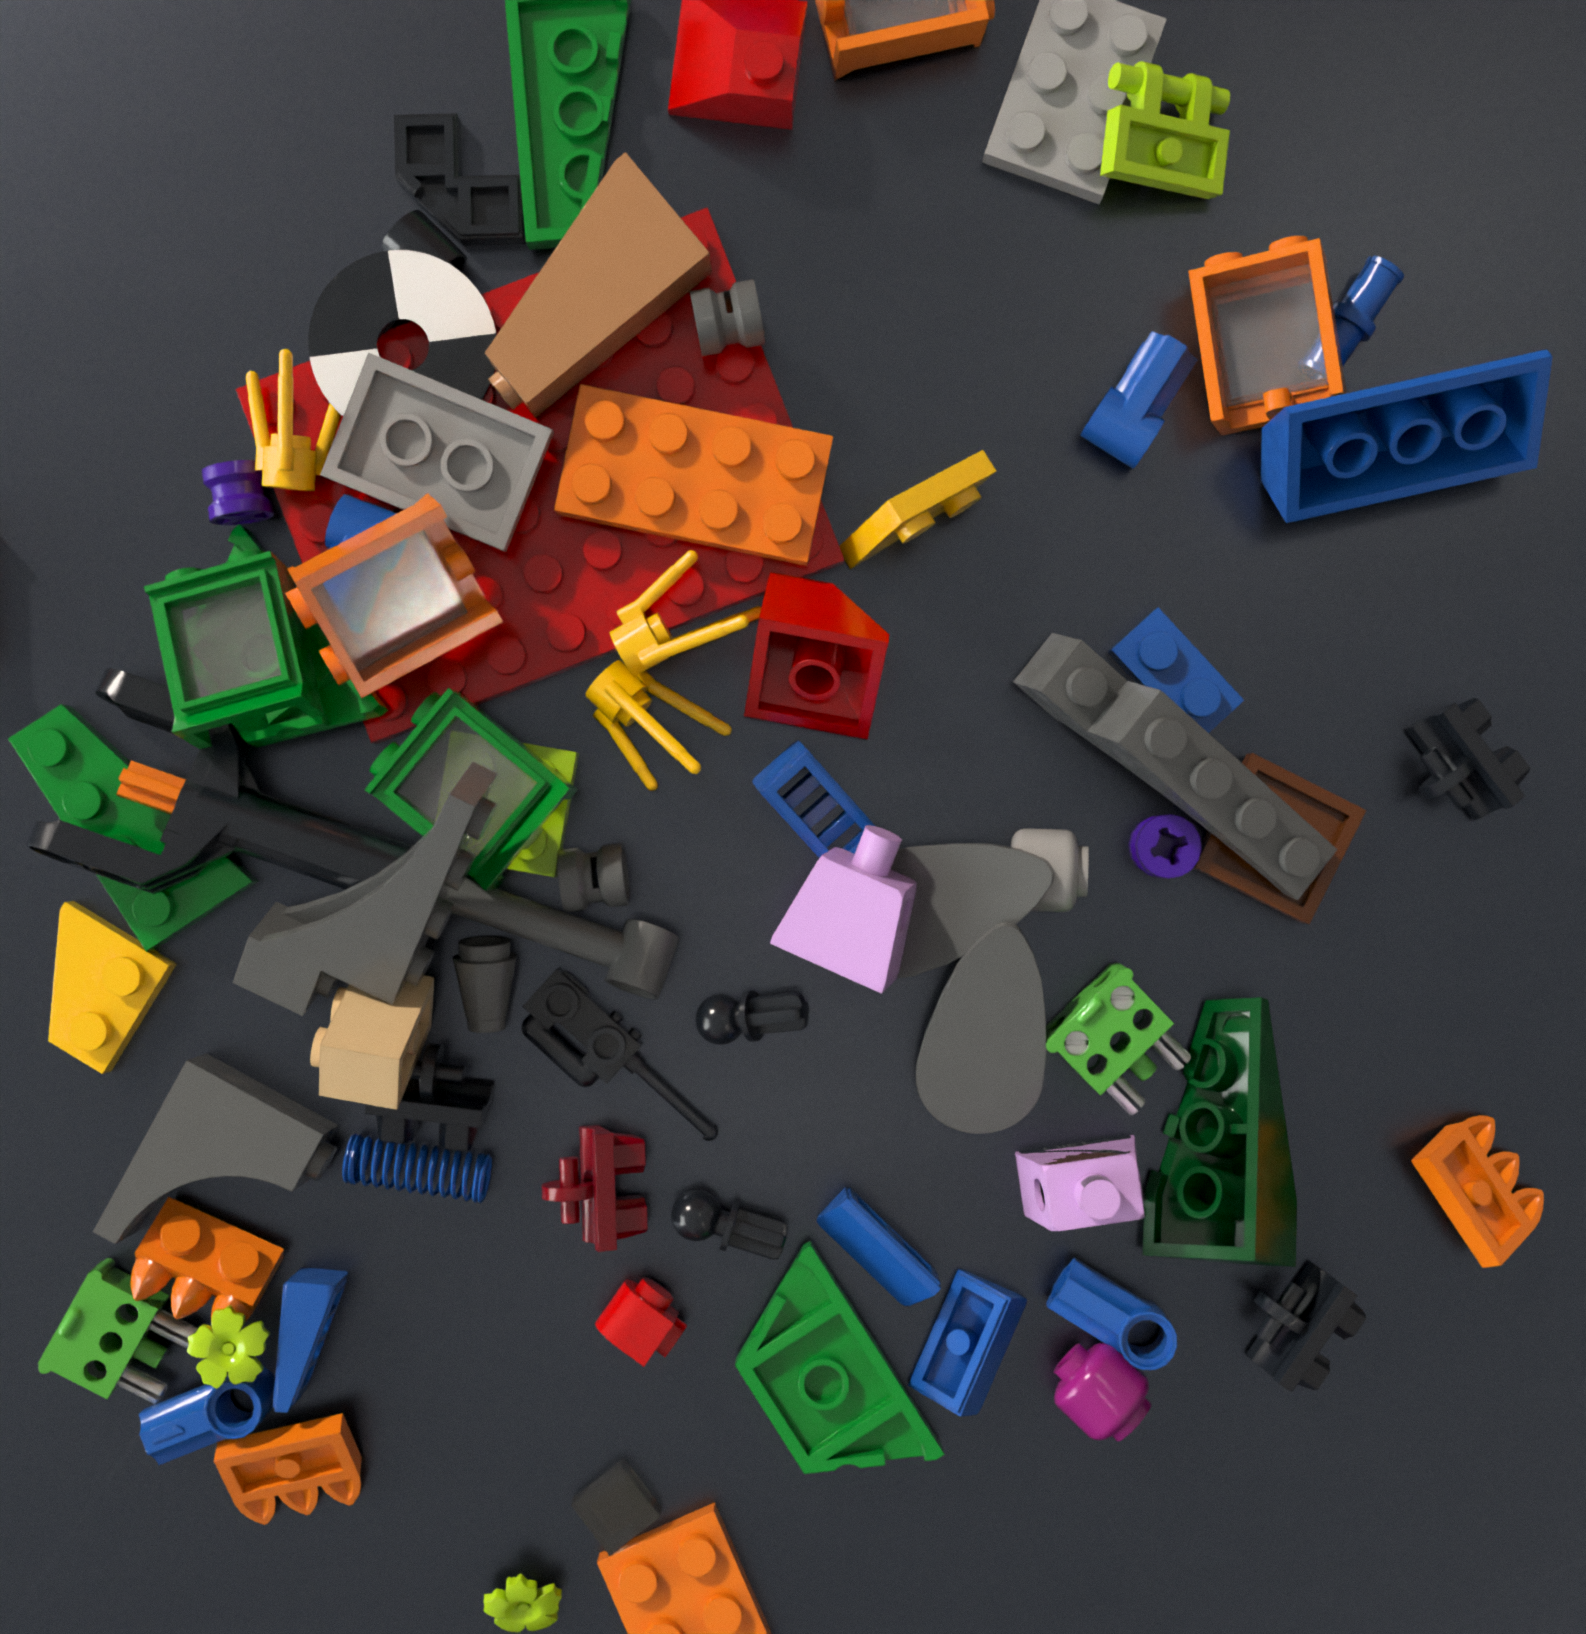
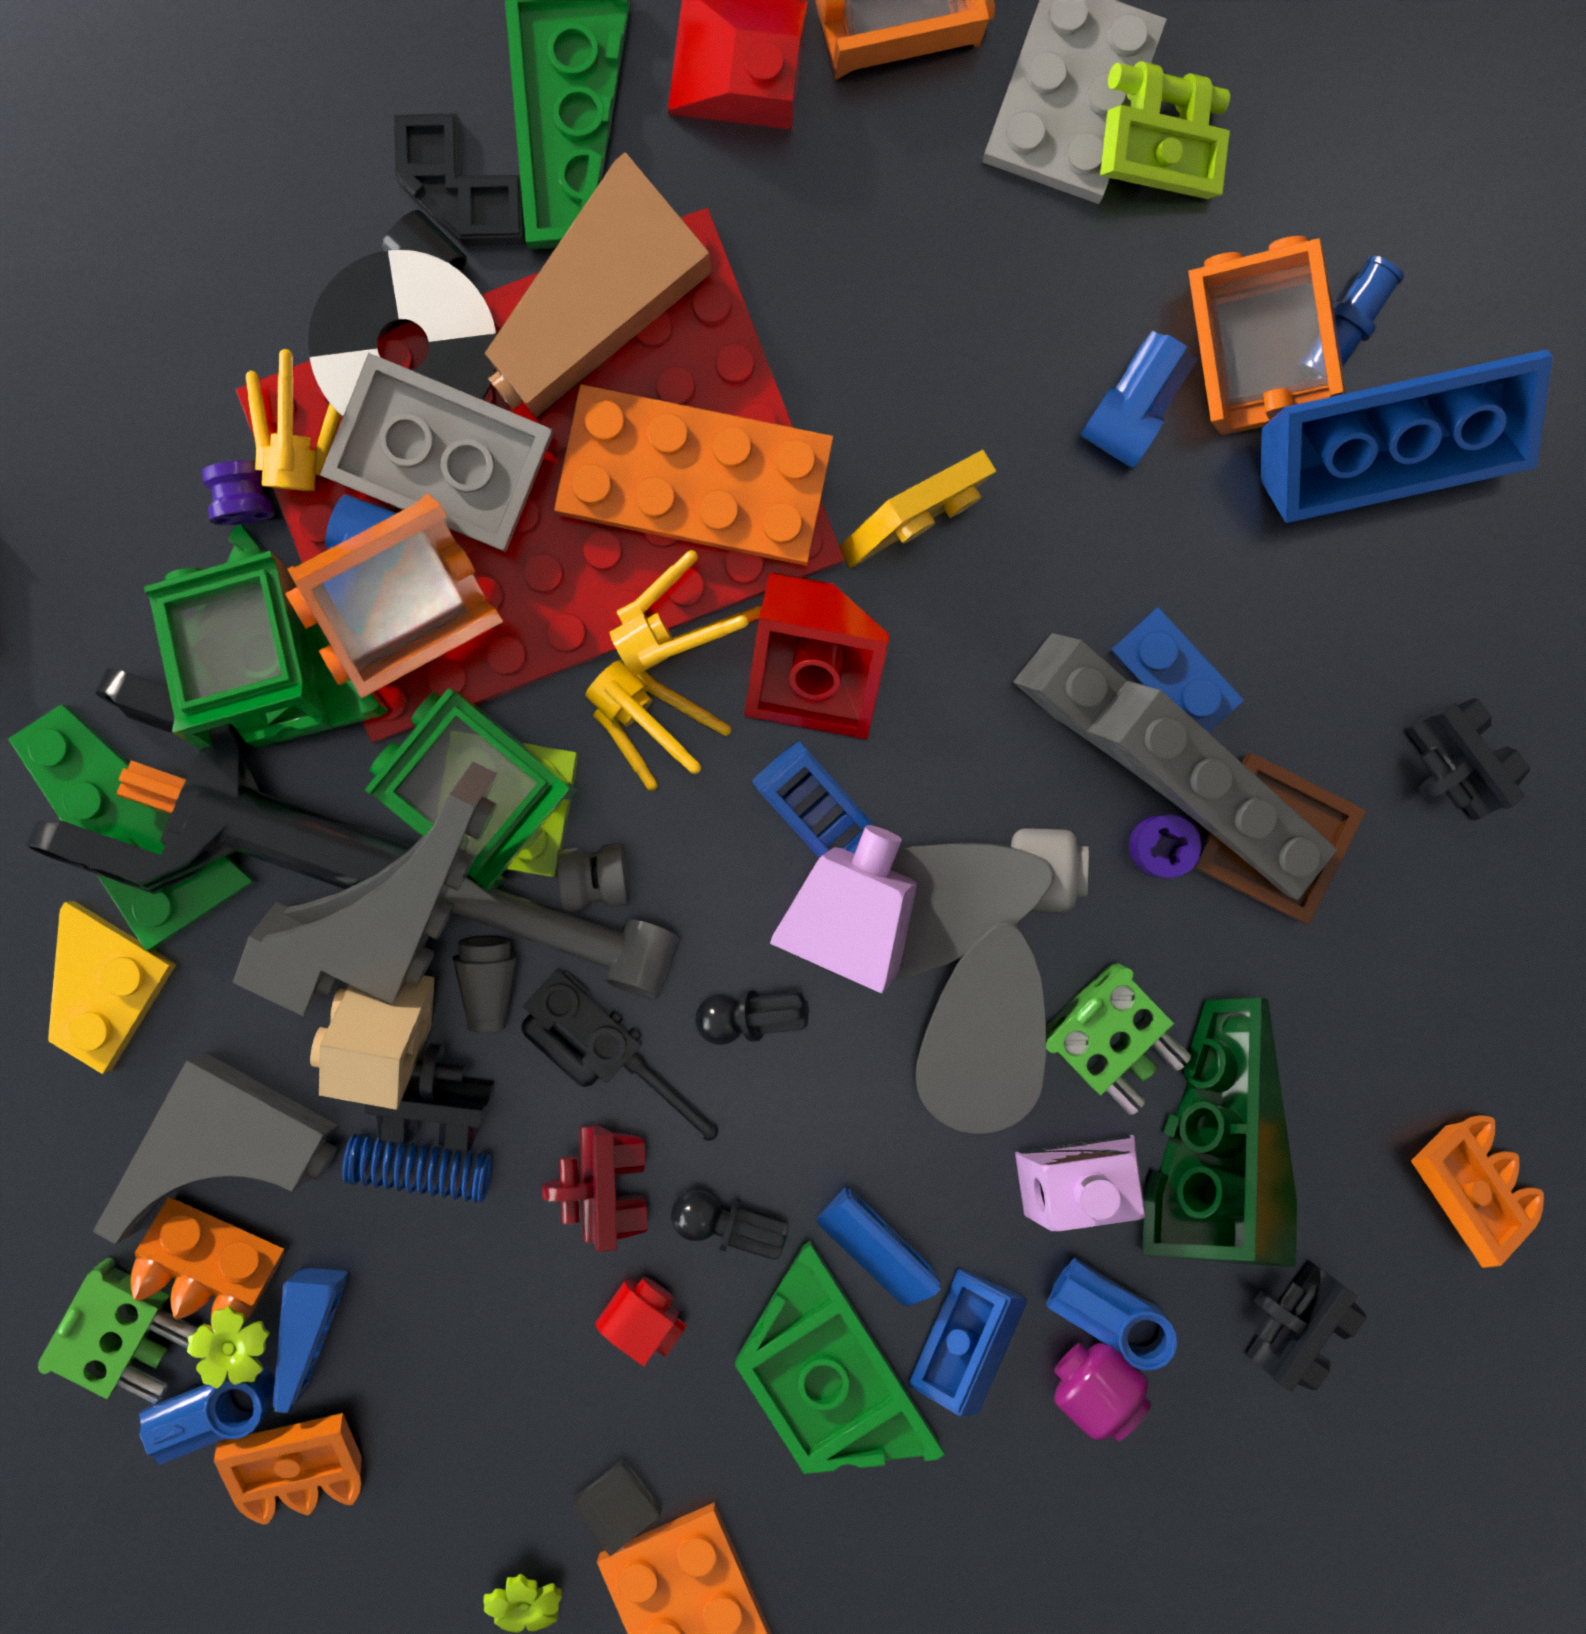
dark grey wheel [690,279,765,356] -> none

